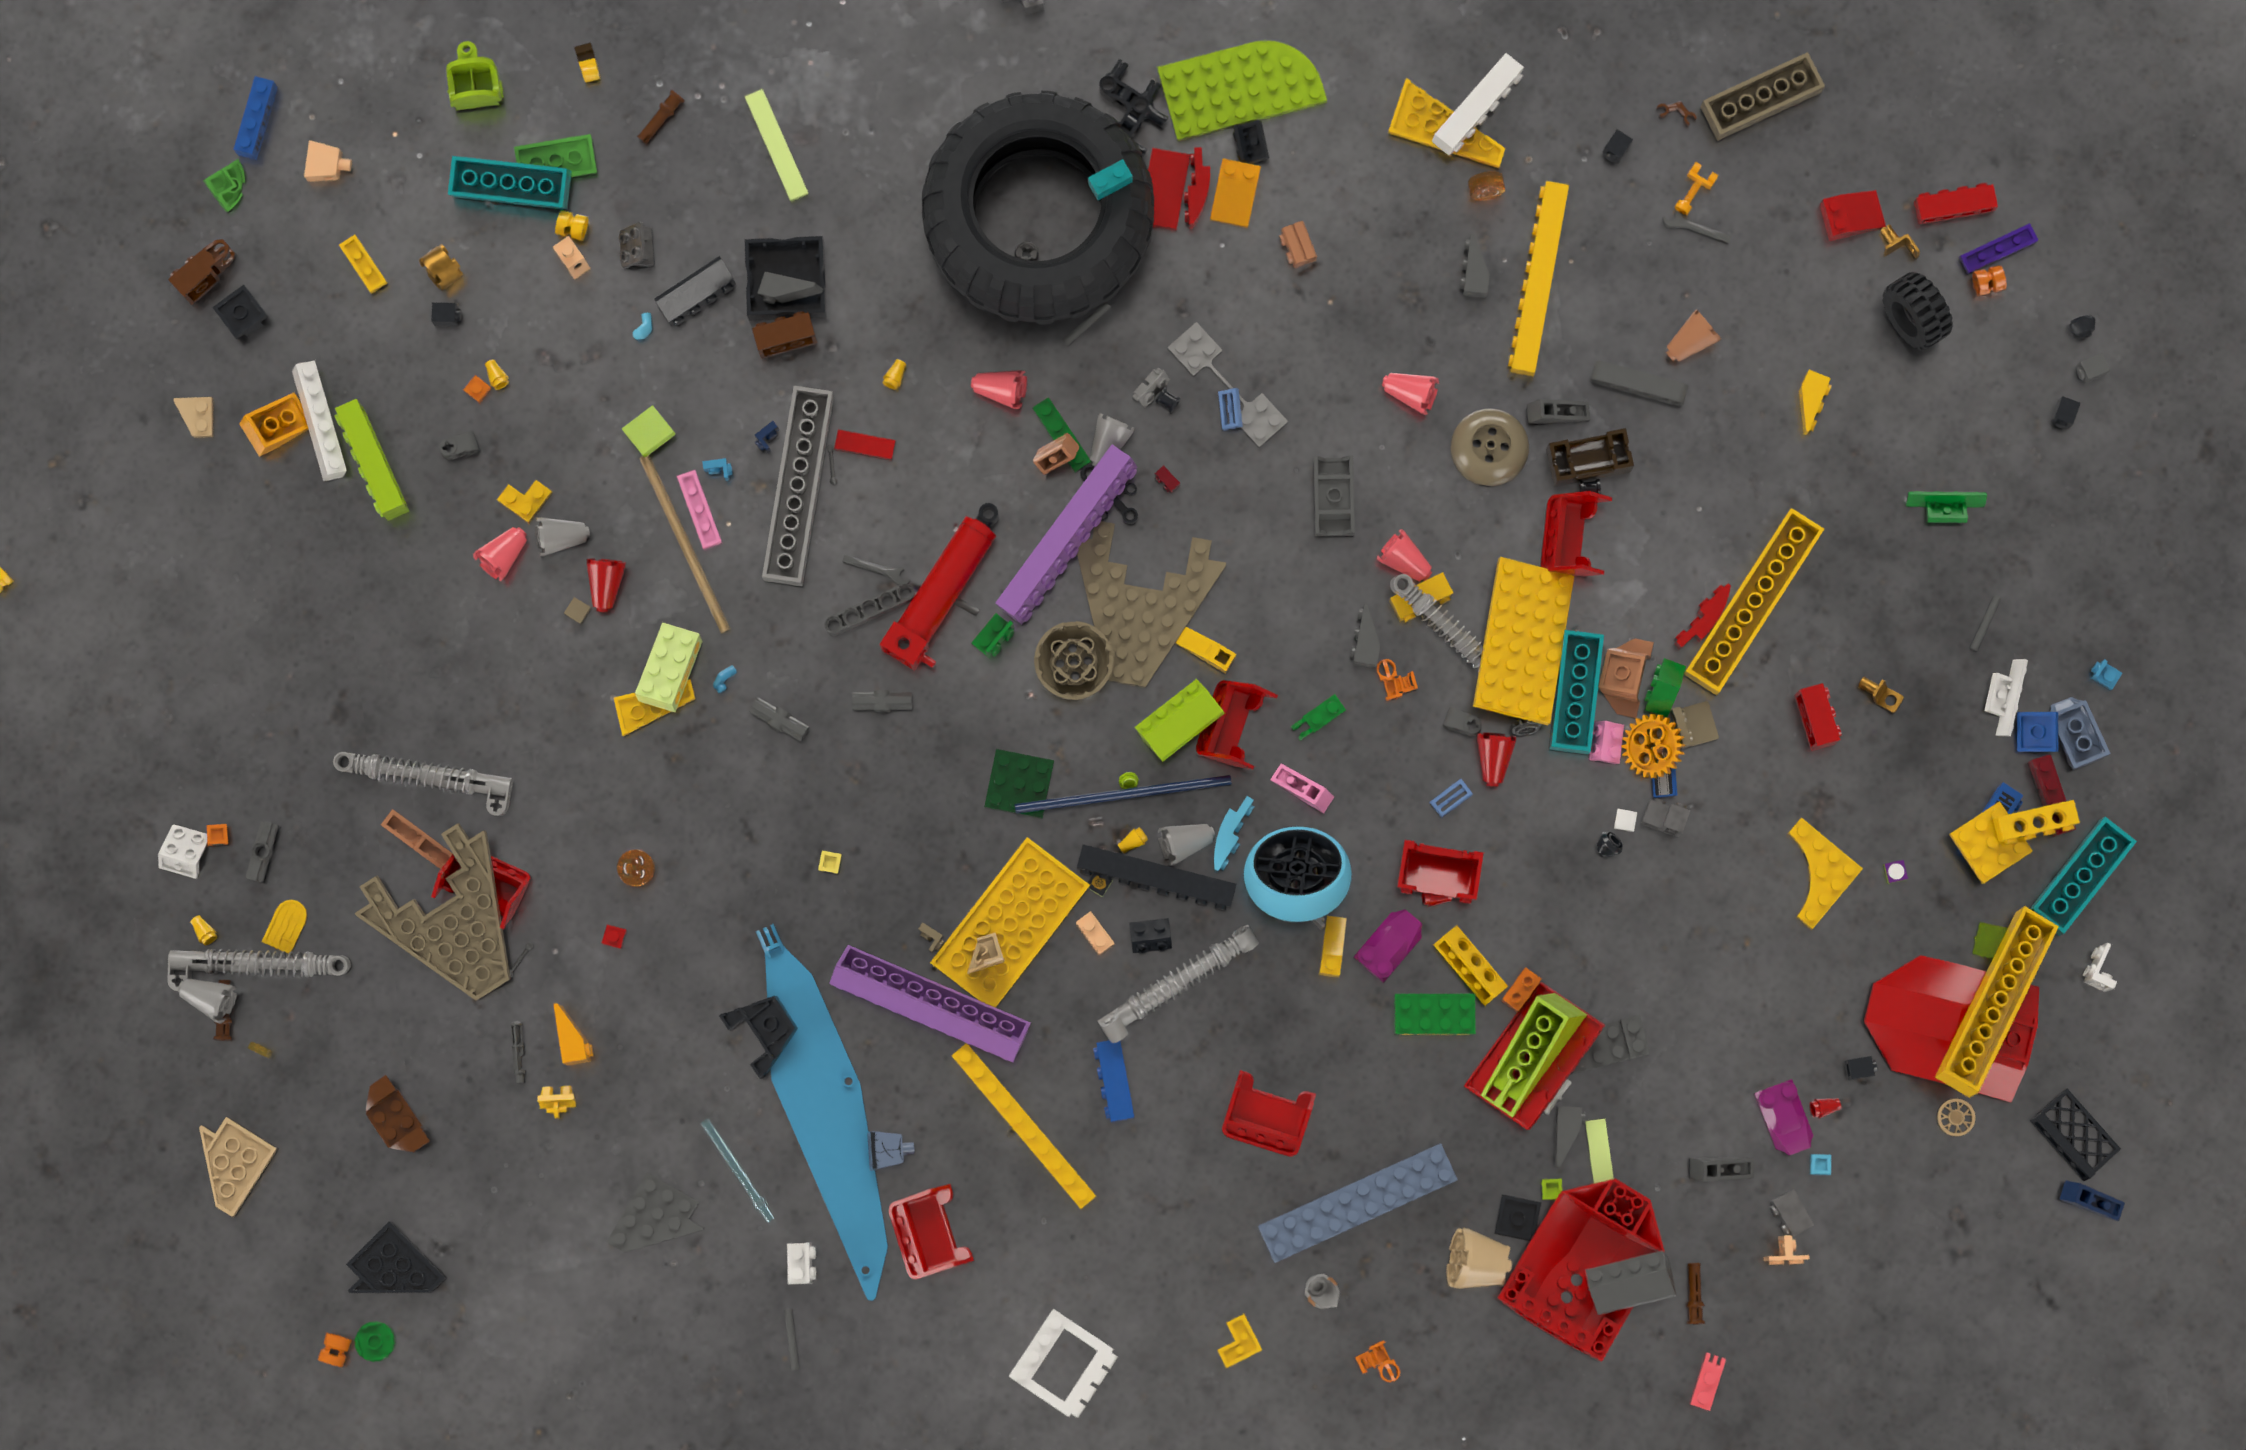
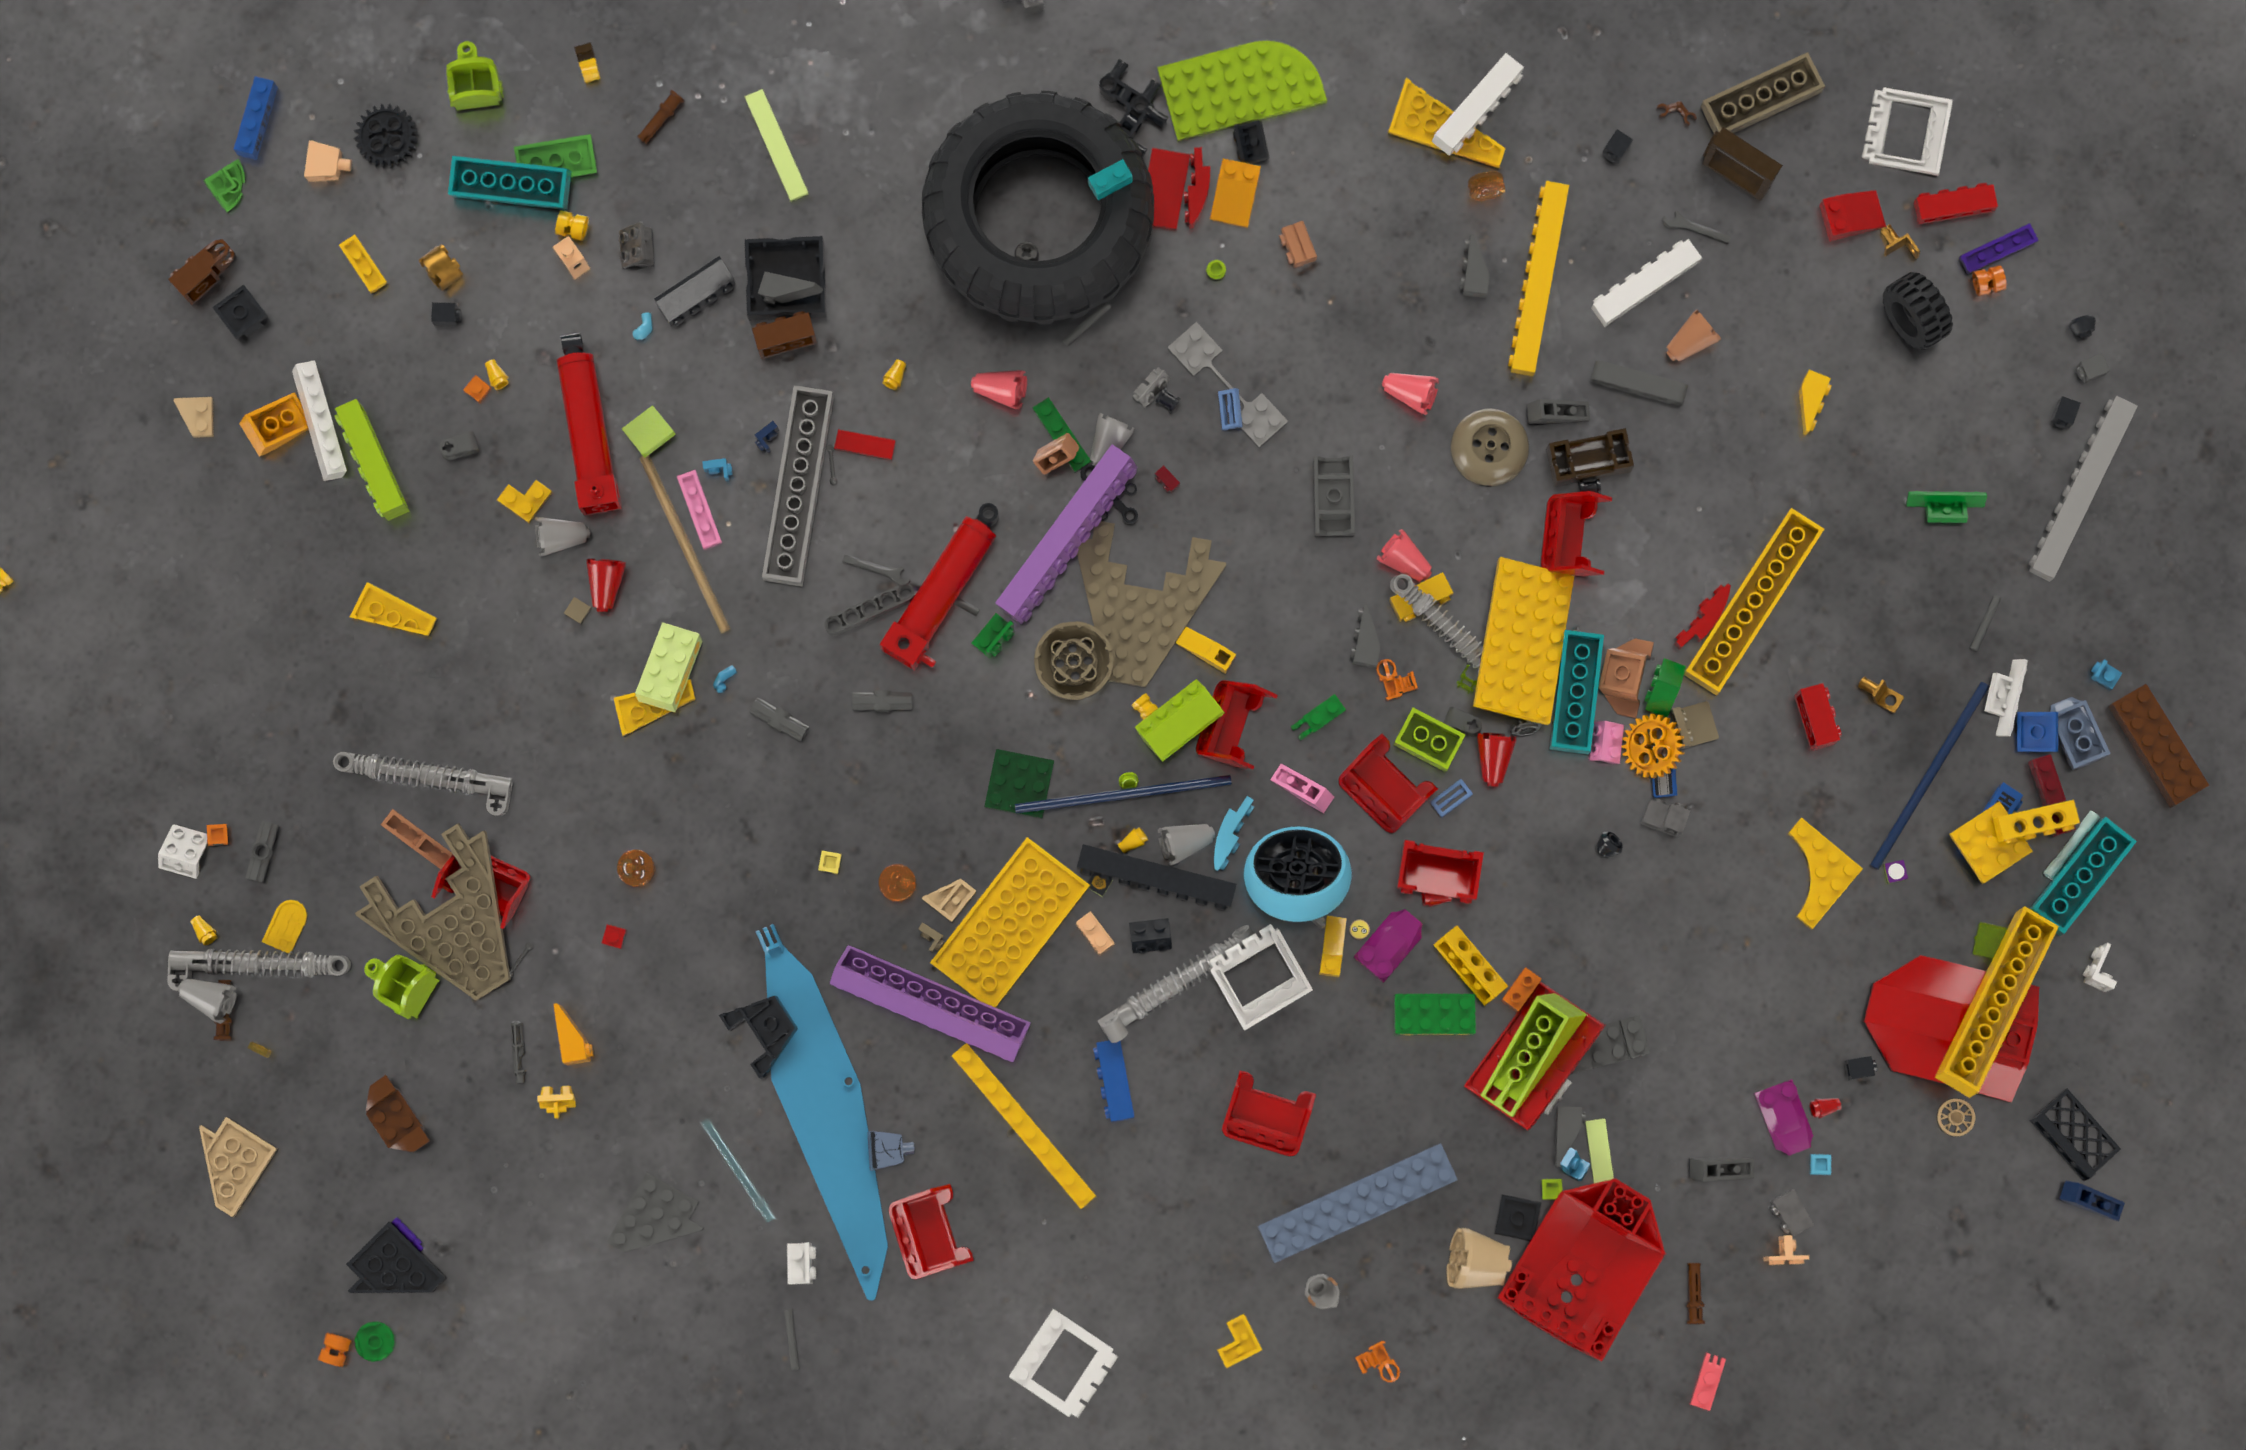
coral cone [473,527,527,581] -> none
tan slope [967,933,1005,974] -> none
dark grey slope [1586,1251,1676,1315] -> none
white tile [1614,809,1637,832] -> none
light orange bar [1675,162,1719,215] -> none
none -> yellow wing [350,582,438,636]
none -> black gear [354,104,418,167]
none -> lime animal [364,955,440,1019]
none -> dark purple wheel [391,1217,424,1252]
none -> red piece [556,333,622,515]
none -> clear orange head [879,864,916,902]
none -> tan wing [922,879,977,922]
none -> yellow wheel [1131,693,1158,720]
none -> lime plate [1206,260,1226,280]
none -> white hinge [1209,924,1313,1030]
none -> red windscreen [1339,734,1438,833]
none -> light yellow tile [1349,920,1370,940]
none -> lime brick [1393,707,1465,772]
none -> clear neon green piece [1457,664,1477,694]
none -> dark azure bracket [1560,1148,1591,1181]
none -> white brick [1591,239,1702,327]
none -> dark brown window [1702,127,1783,201]
none -> white hinge [1862,87,1953,176]
none -> dark blue piece [1870,682,1989,870]
none -> light grey brick [2028,395,2138,582]
none -> light aqua piece [2043,811,2100,880]
none -> reddish brown brick [2107,684,2209,808]

